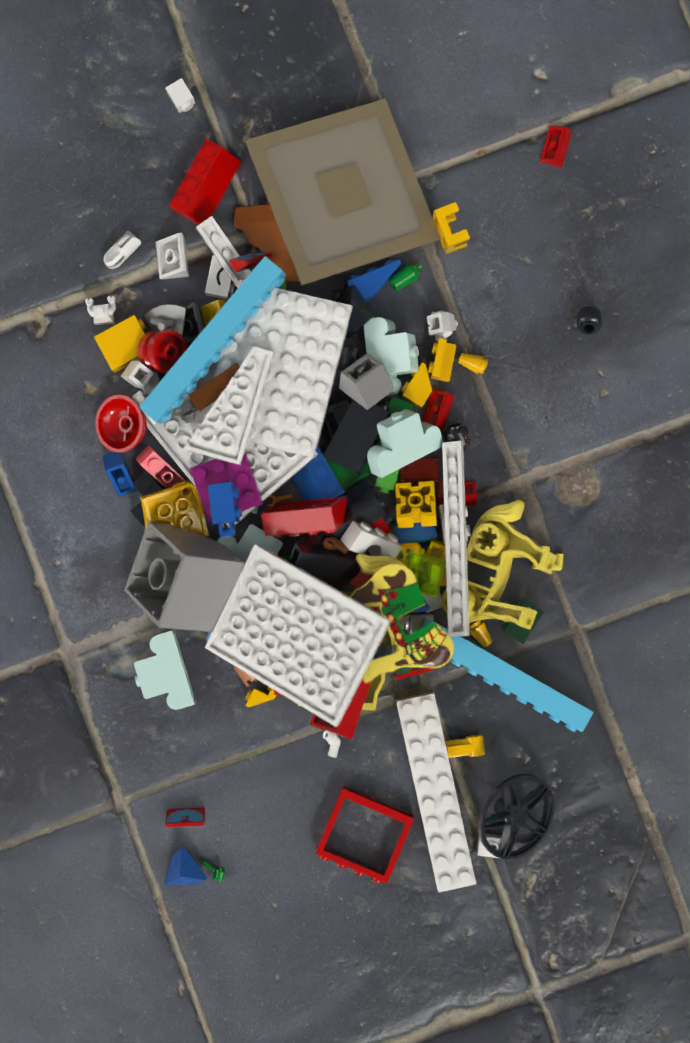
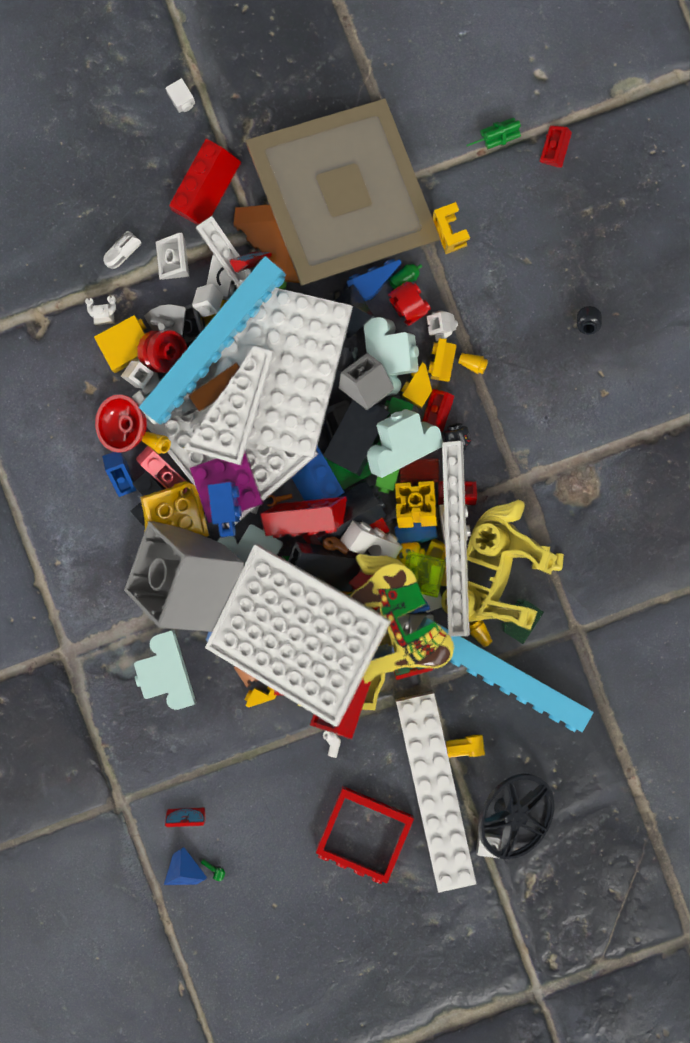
none -> yellow cone [142,432,171,454]
none -> white brick [192,283,223,317]
none -> red brick [388,281,431,326]
none -> green piece [466,117,521,149]

